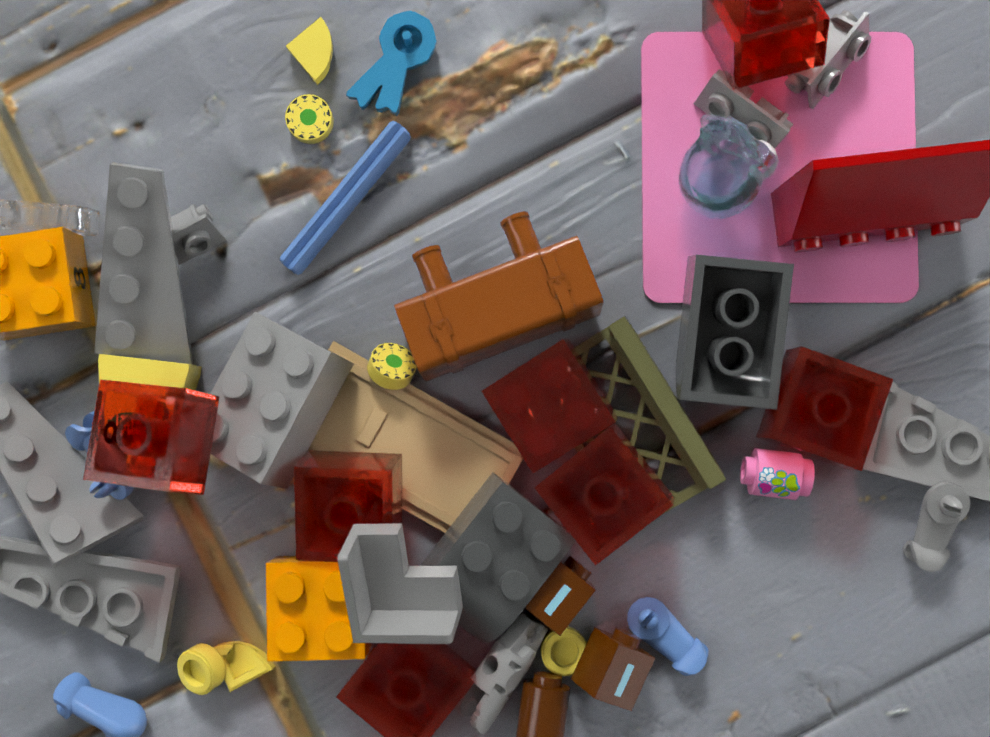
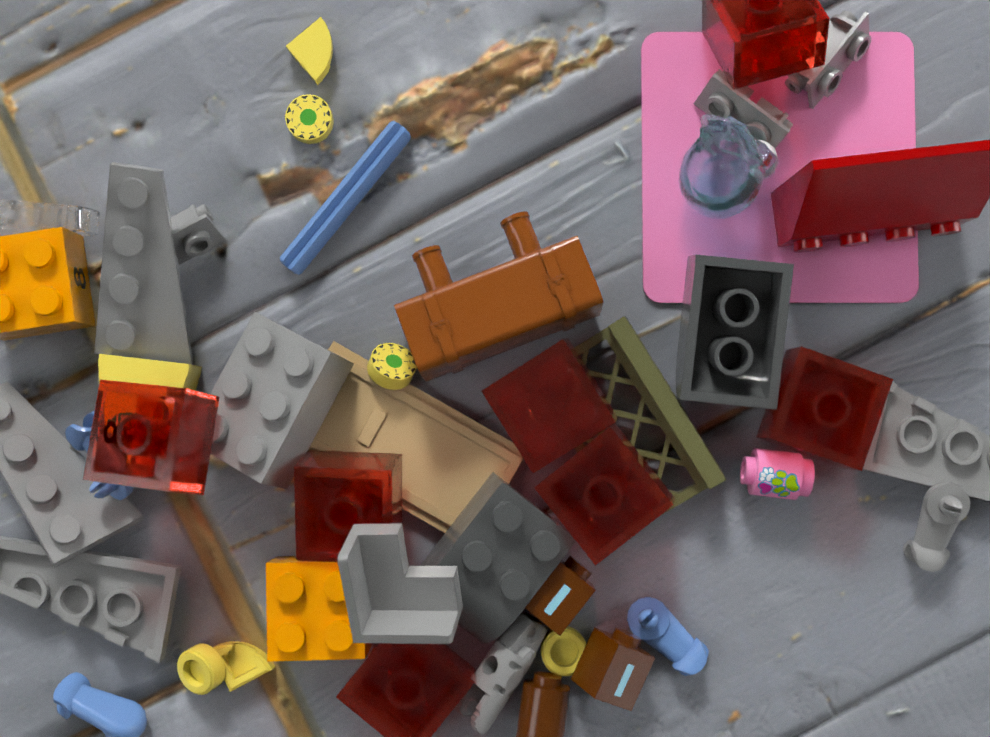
dark azure piece [346,11,437,116] -> none

